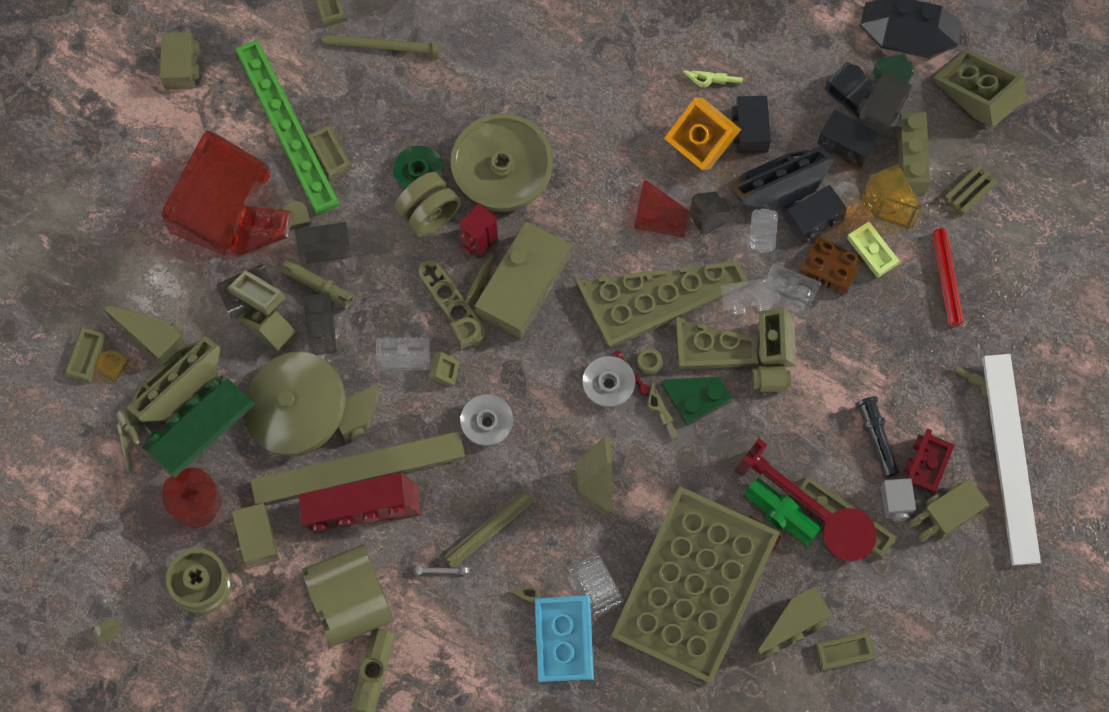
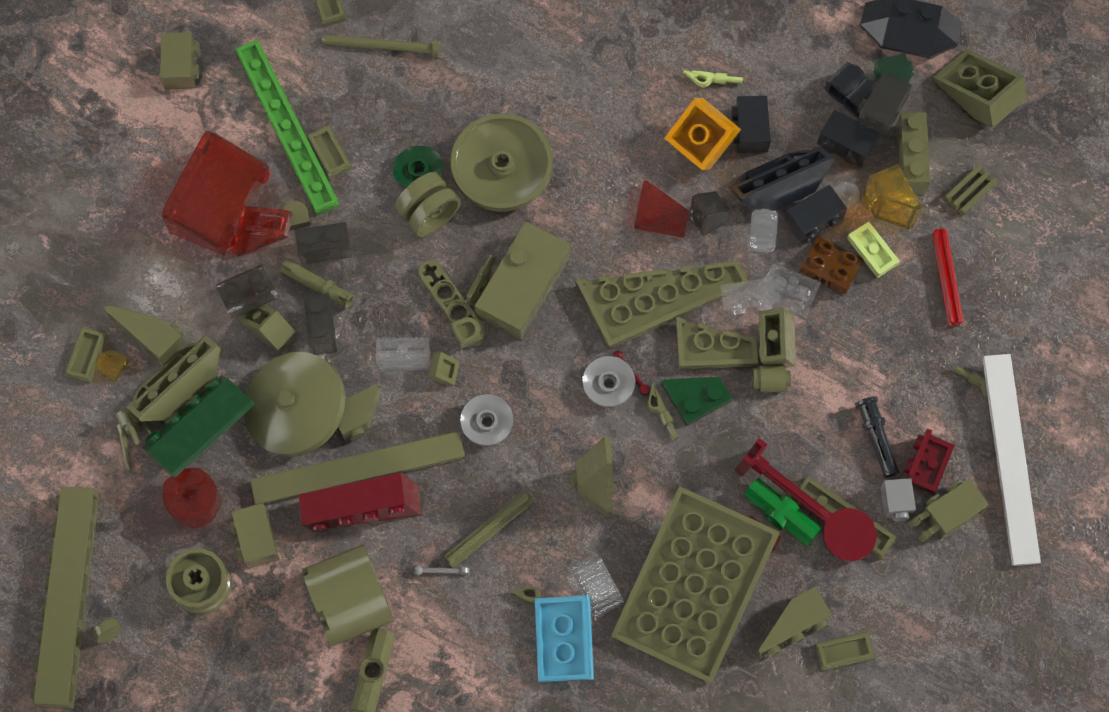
olive tile [228,270,285,316] -> none
dark red brick [459,204,498,259] -> none
olive tile [636,348,663,376] -> none
none -> olive brick [31,487,99,709]

